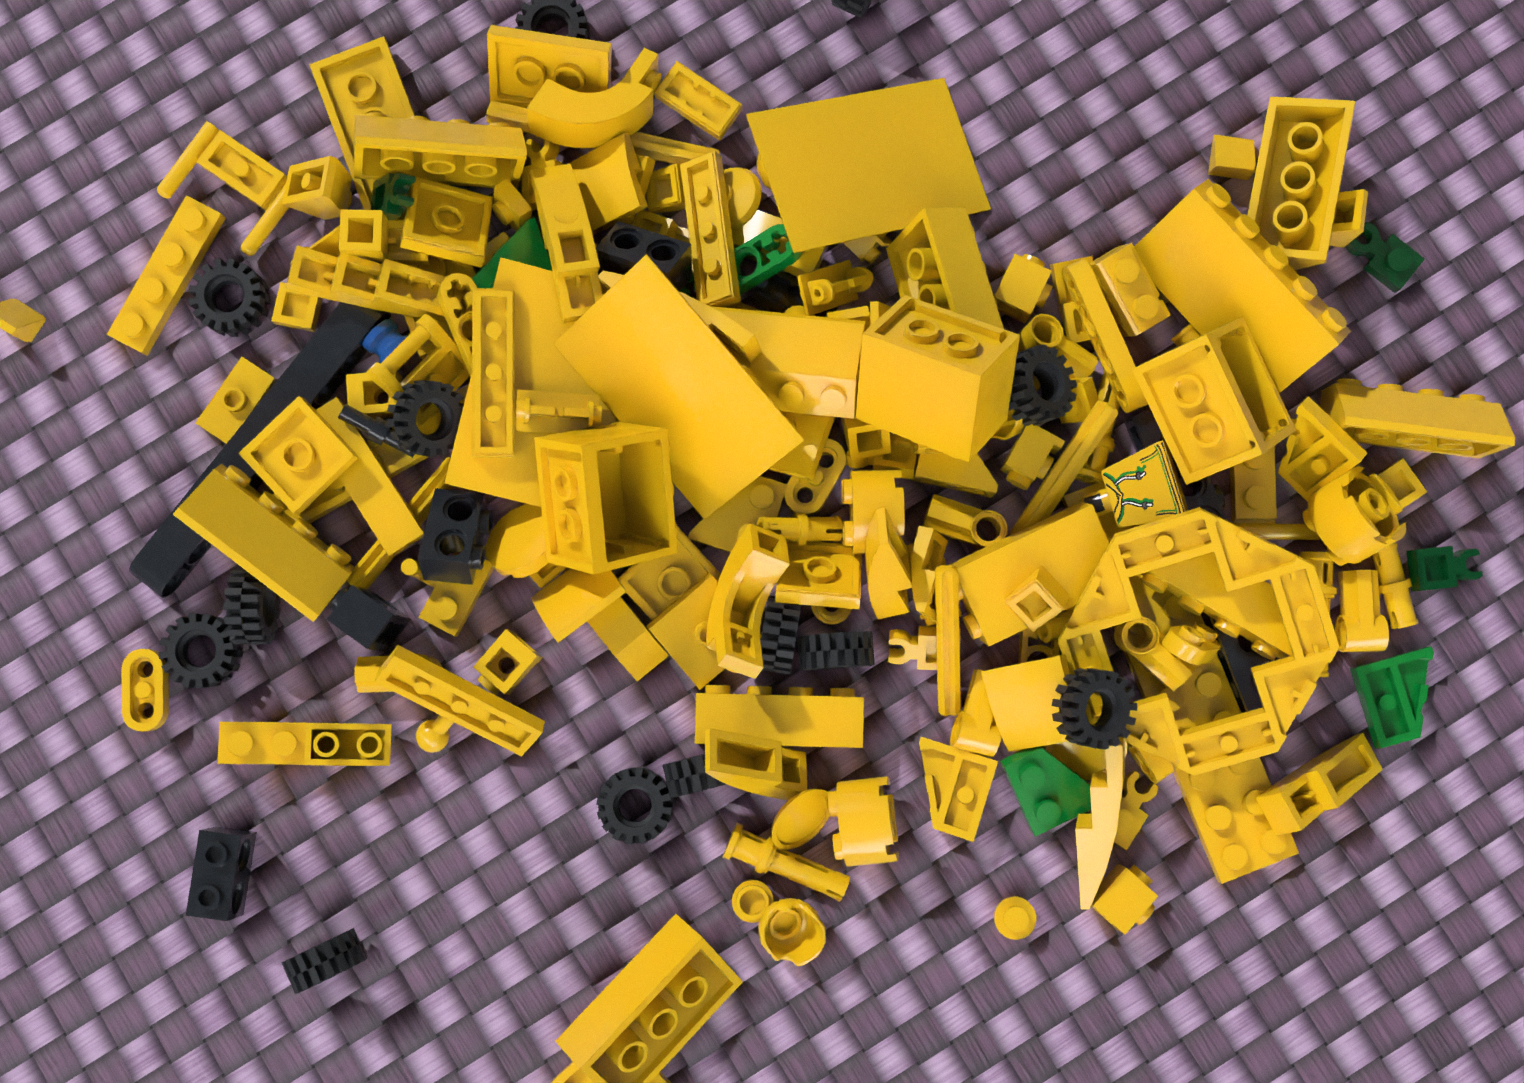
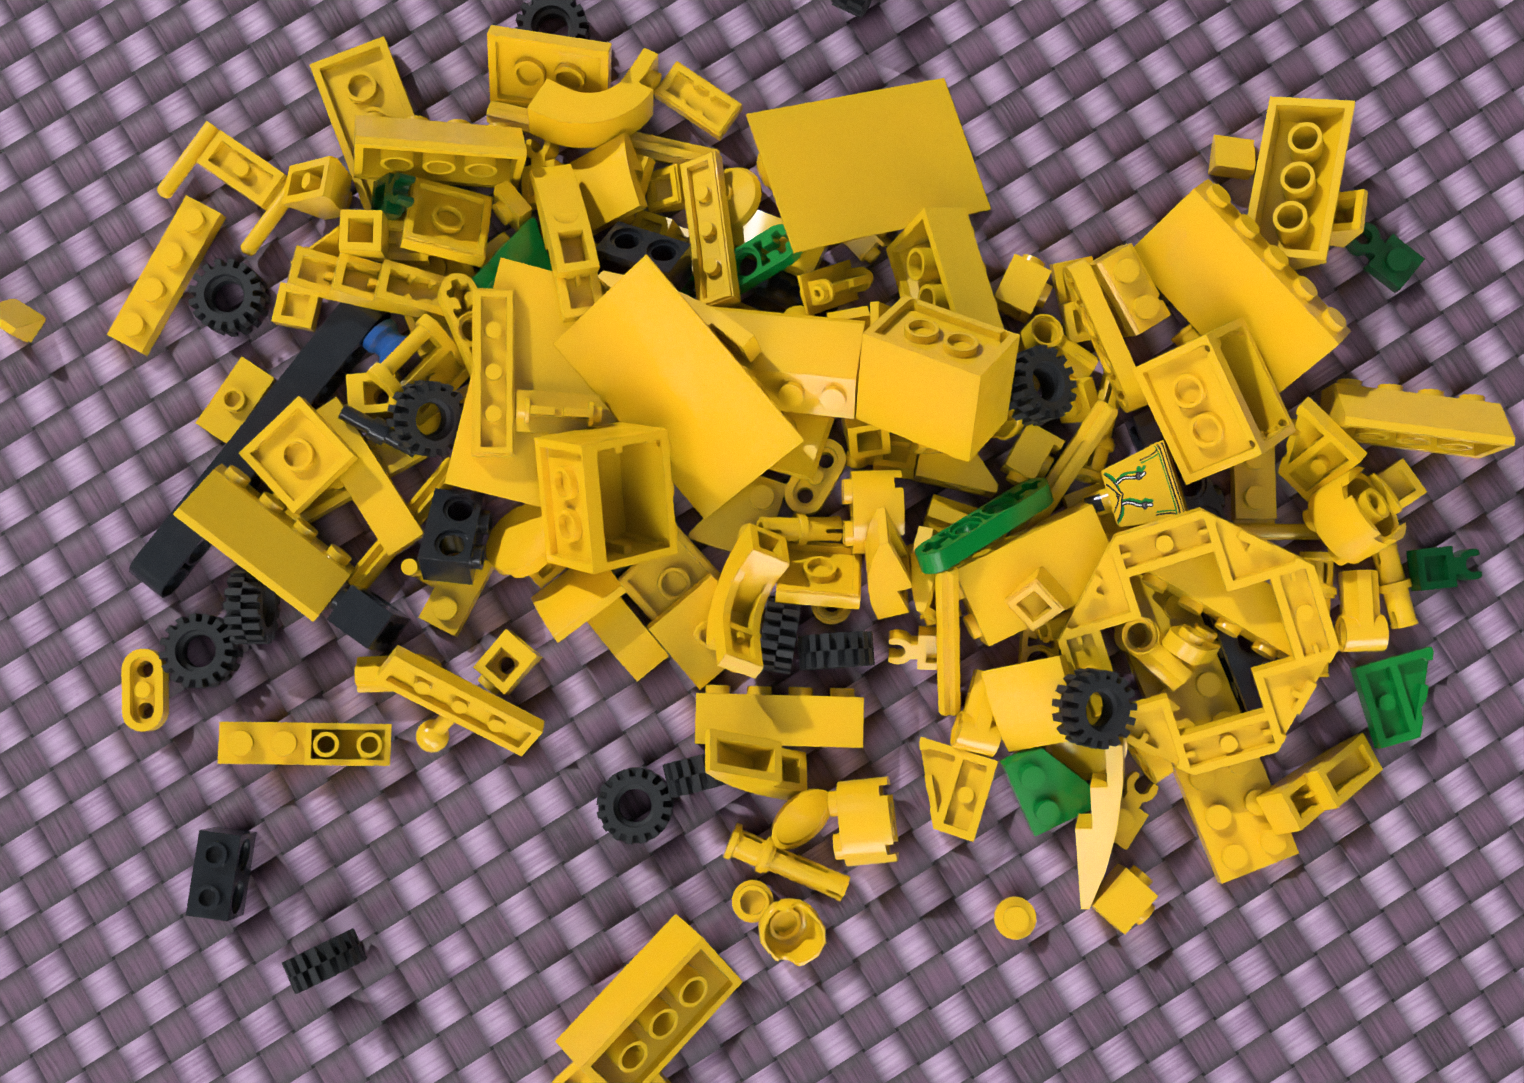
none -> green beam [915,477,1054,574]

